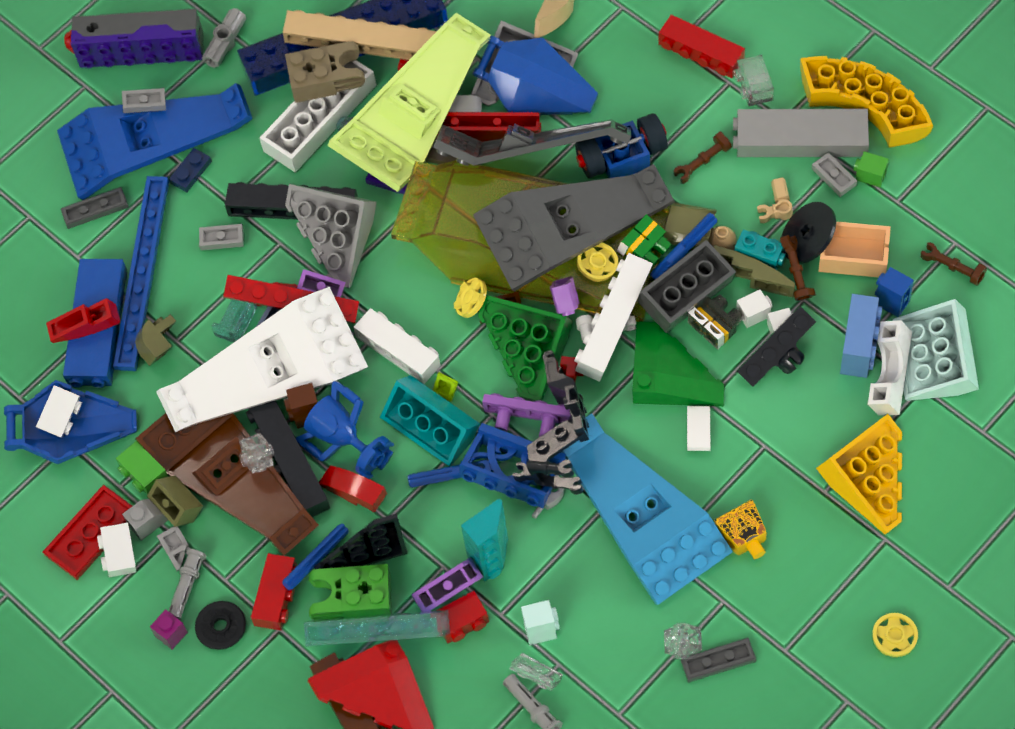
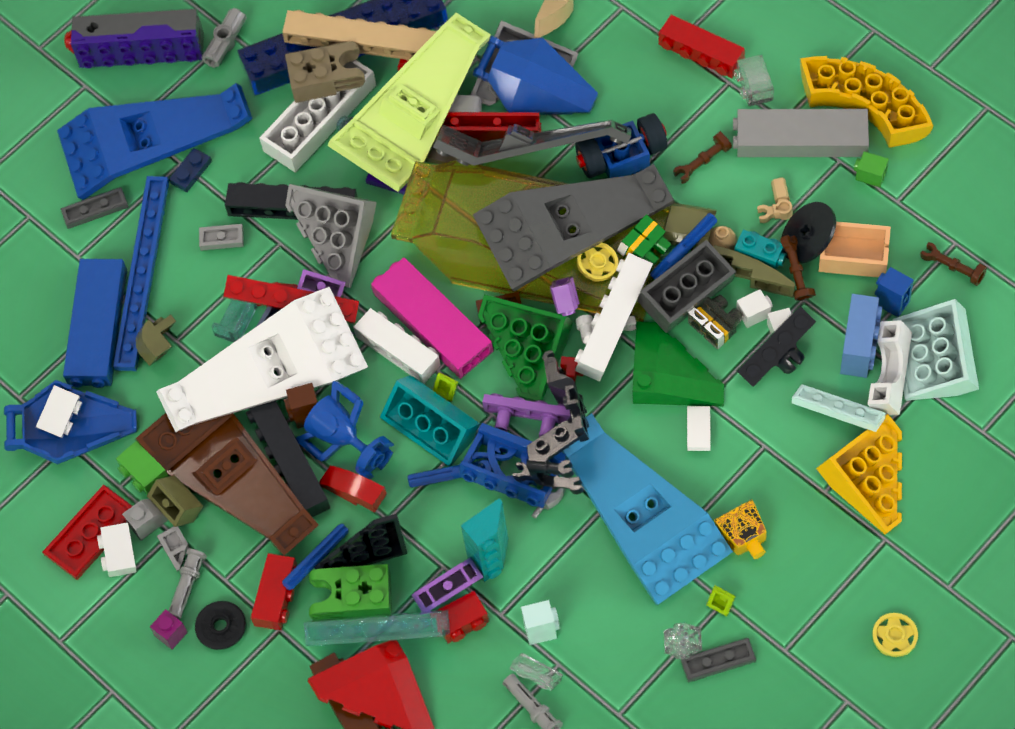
red slope [46,298,121,343] -> none
light grey plate [122,88,166,113] -> none
clear brick [239,433,274,473] -> none
light yellow wheel [454,278,487,318] -> none
light grey plate [812,152,857,197] -> none
none -> dark pink brick [371,257,493,379]
none -> lime slope [706,585,736,617]
none -> light aqua tile [792,384,886,432]

